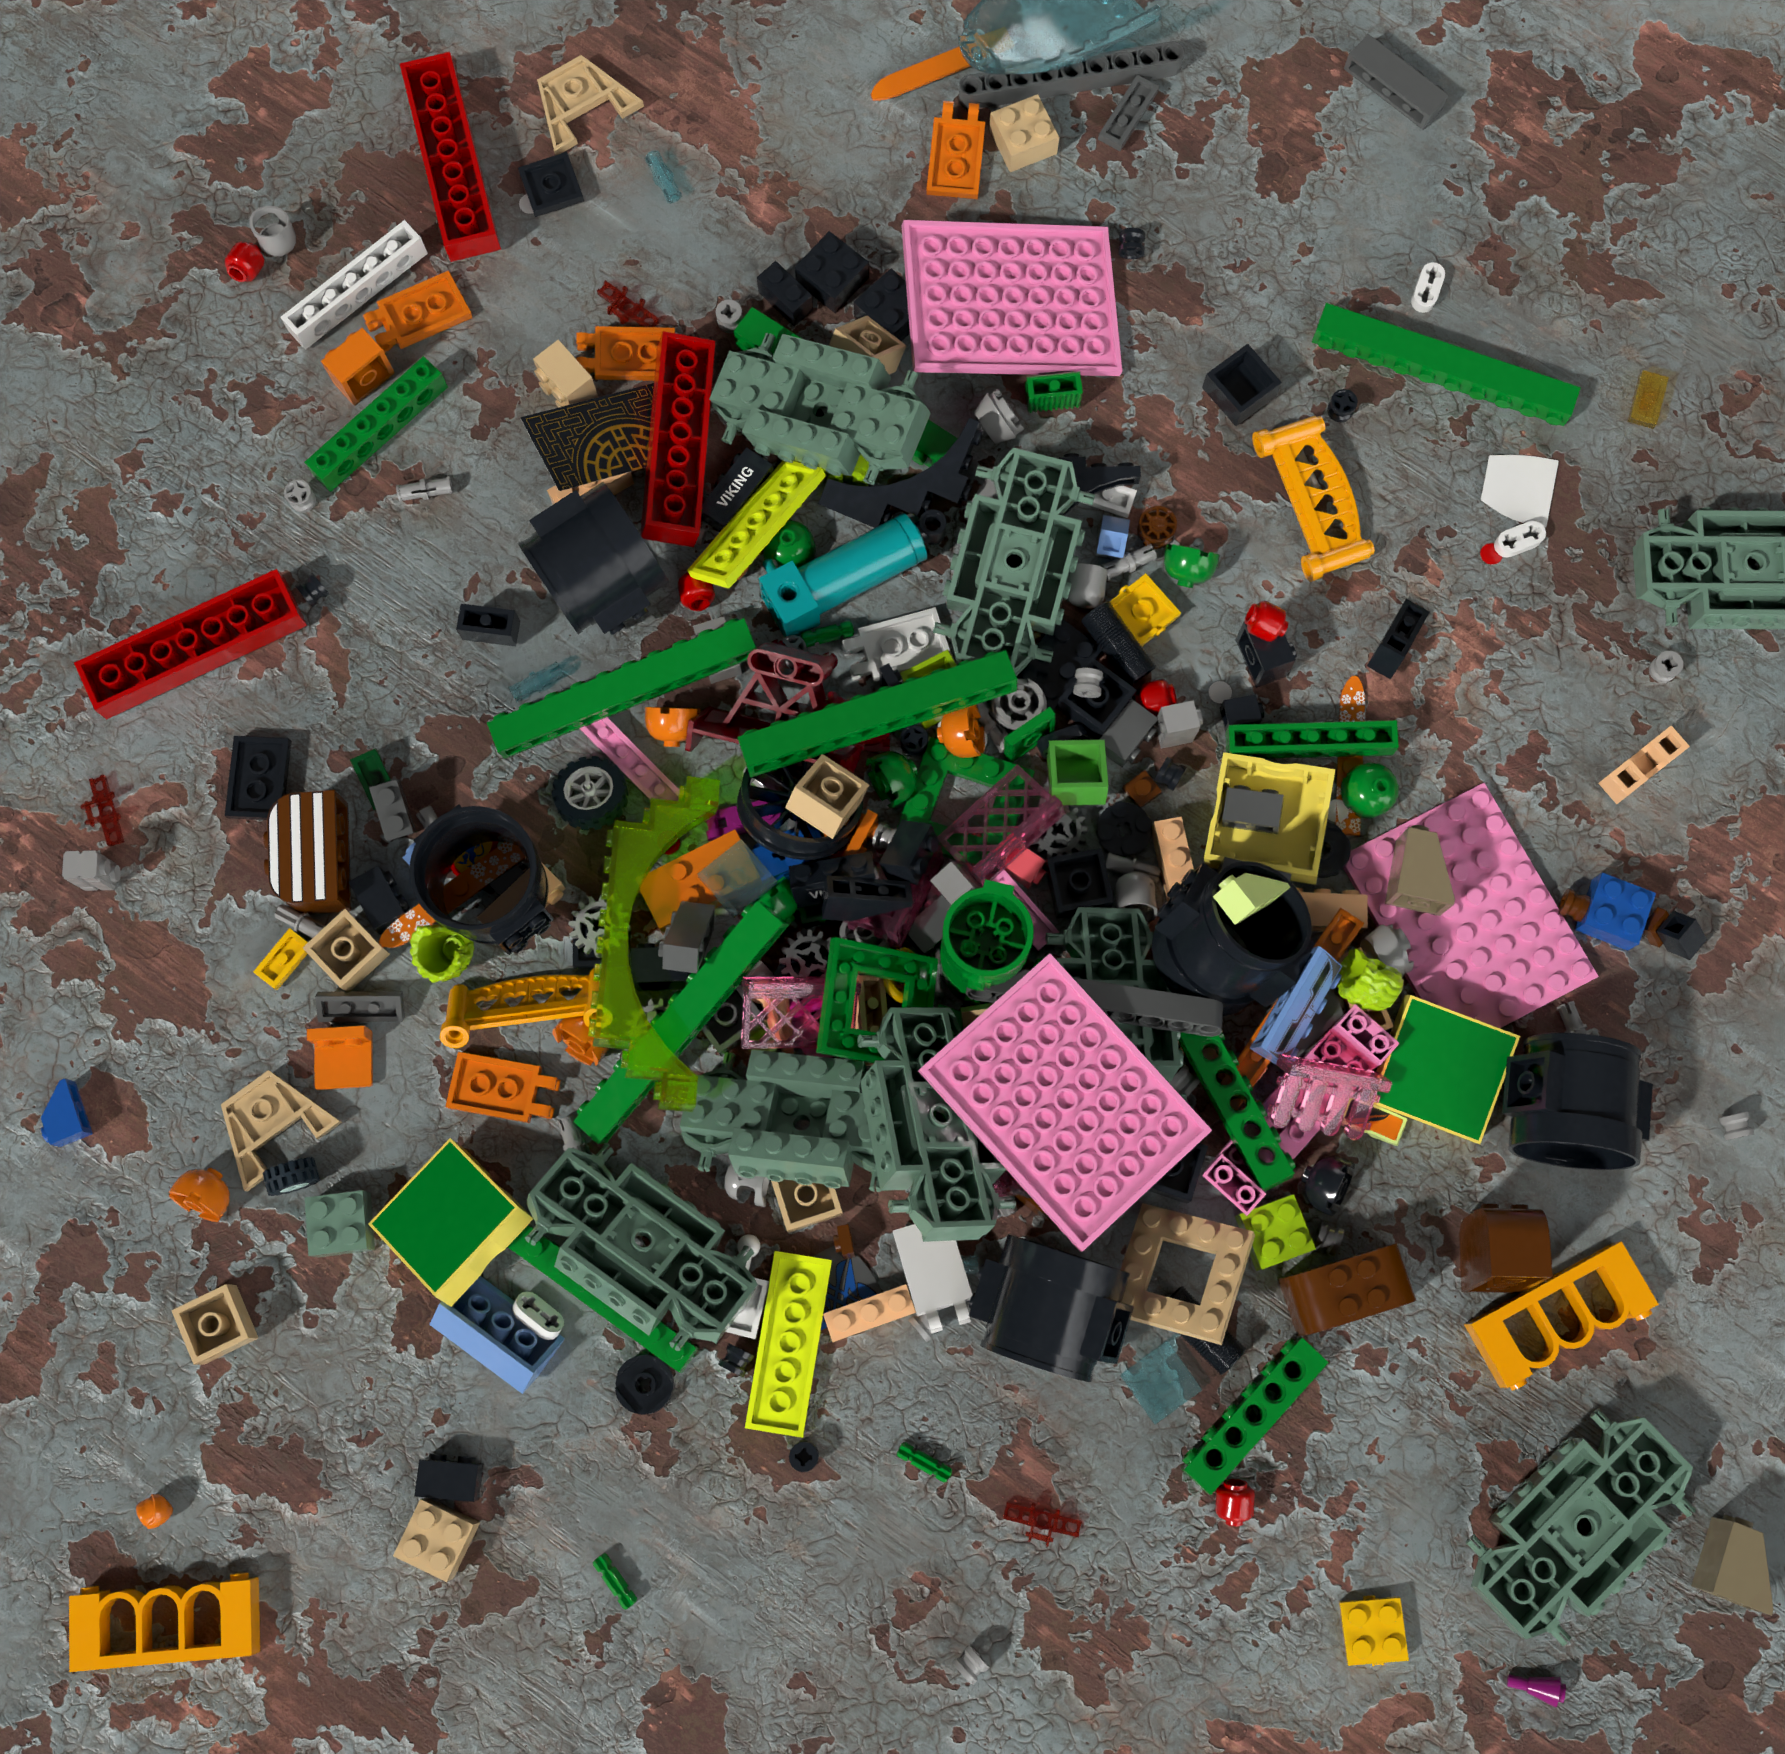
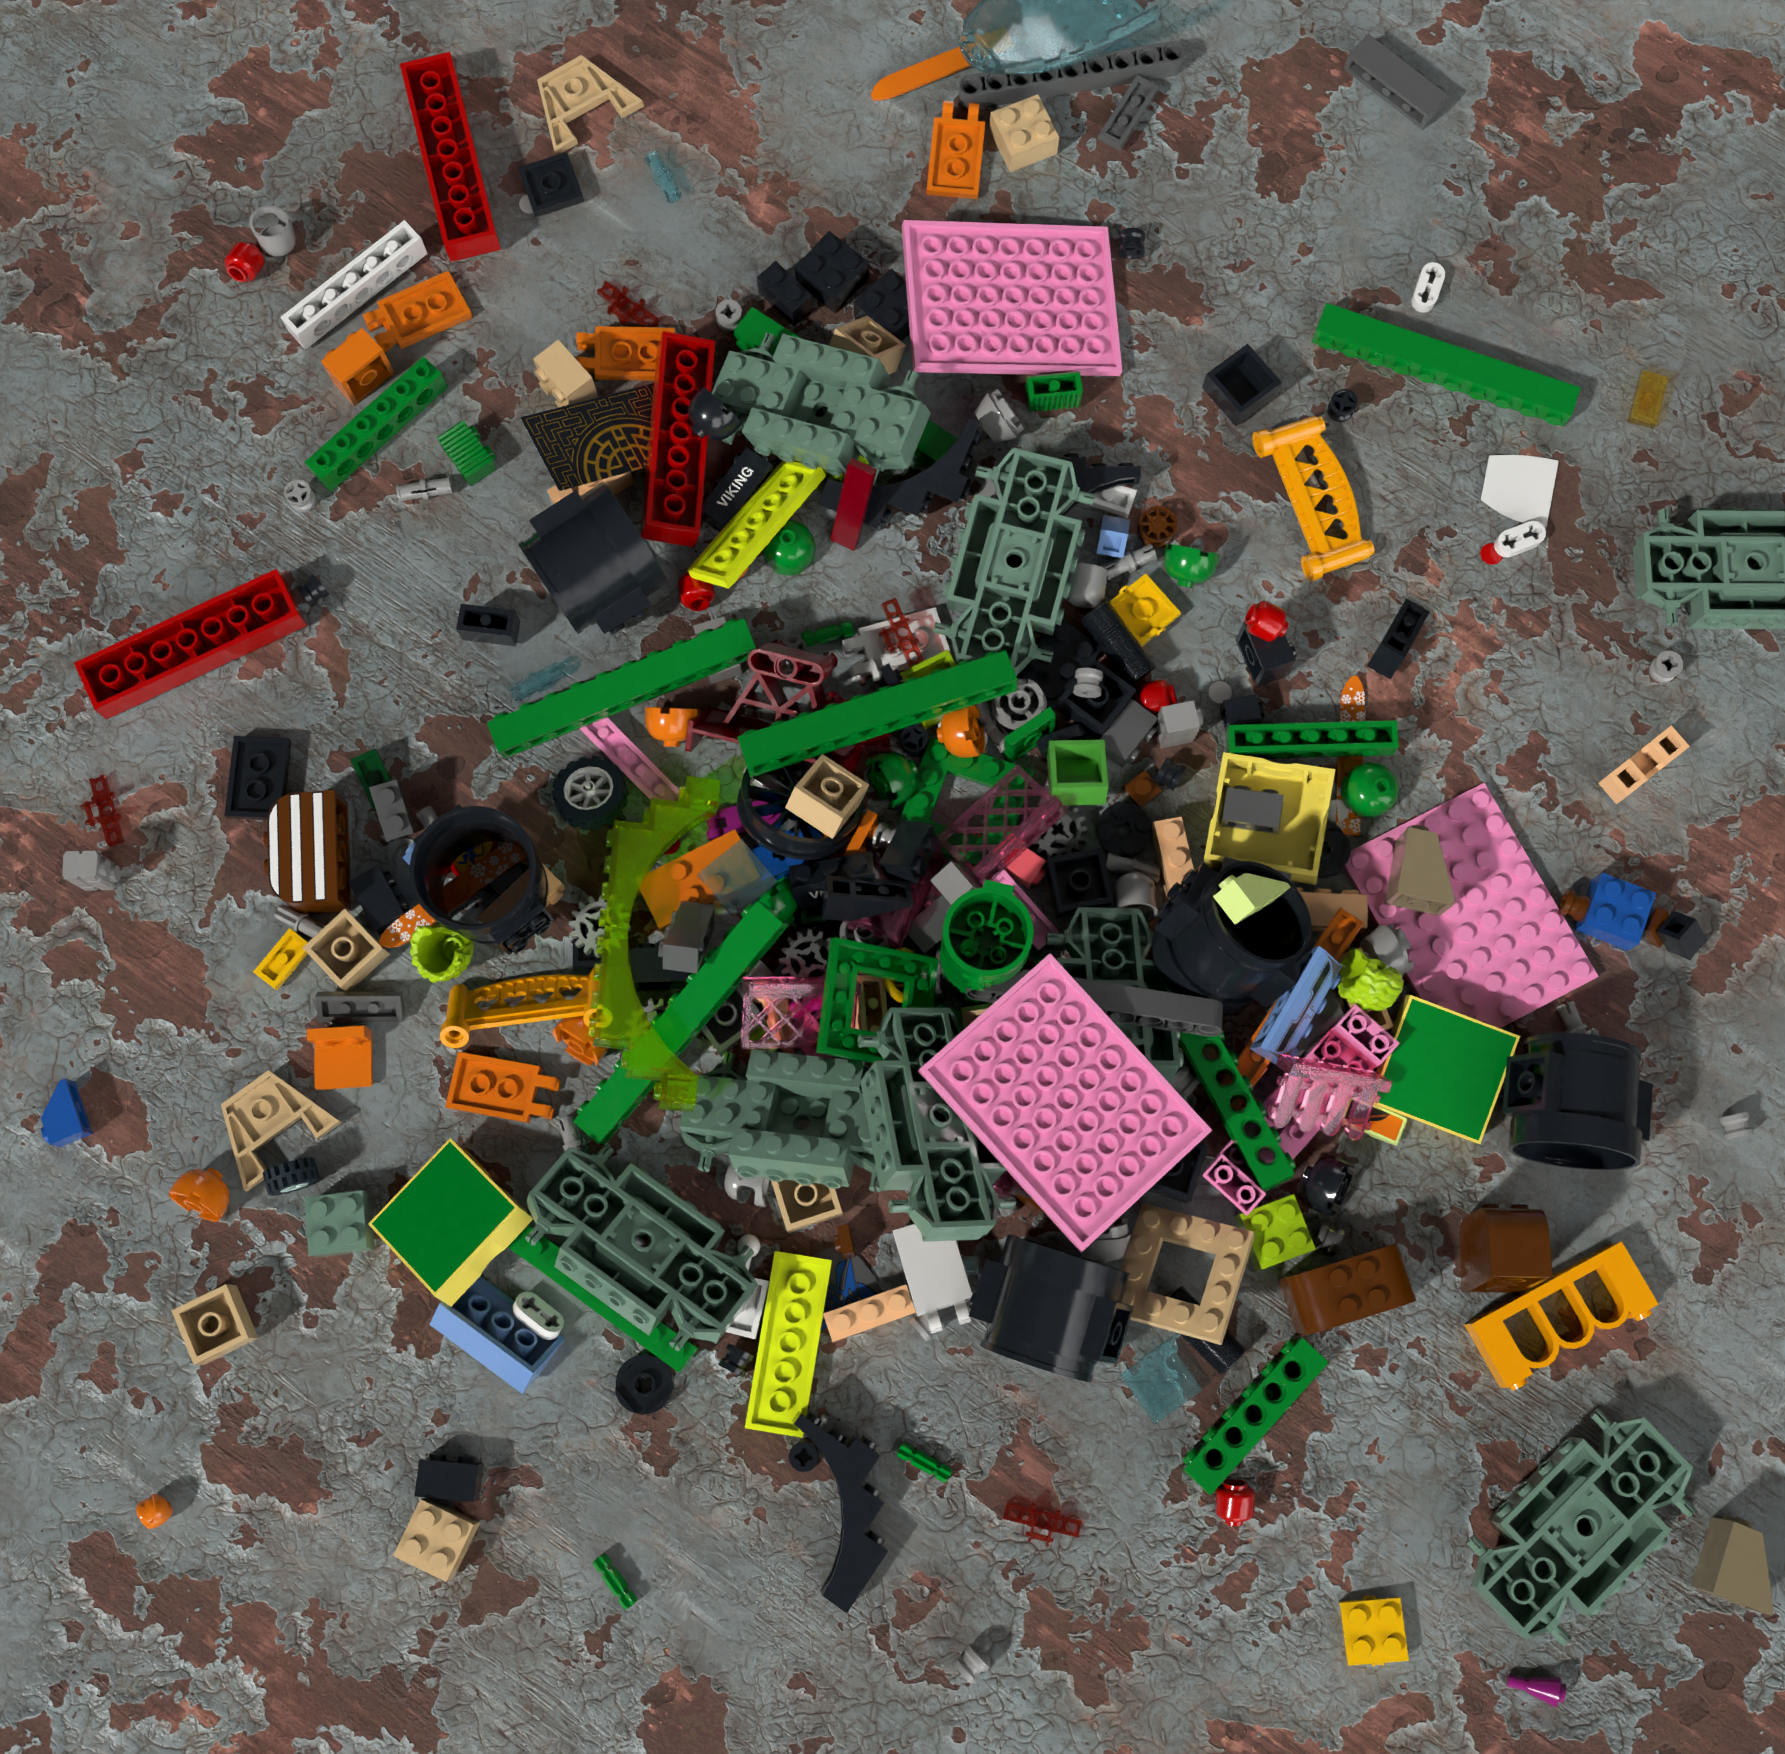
light orange fence [69,1572,260,1672] -> none
teal piece [759,509,946,638] -> none
none -> green brick [436,420,497,486]
none -> black cylinder [688,387,742,441]
none -> black arch [792,1411,888,1613]
none -> dark red tile [830,458,877,551]
none -> clear red piece [878,598,924,668]
none -> light grey cone [1081,1216,1132,1263]

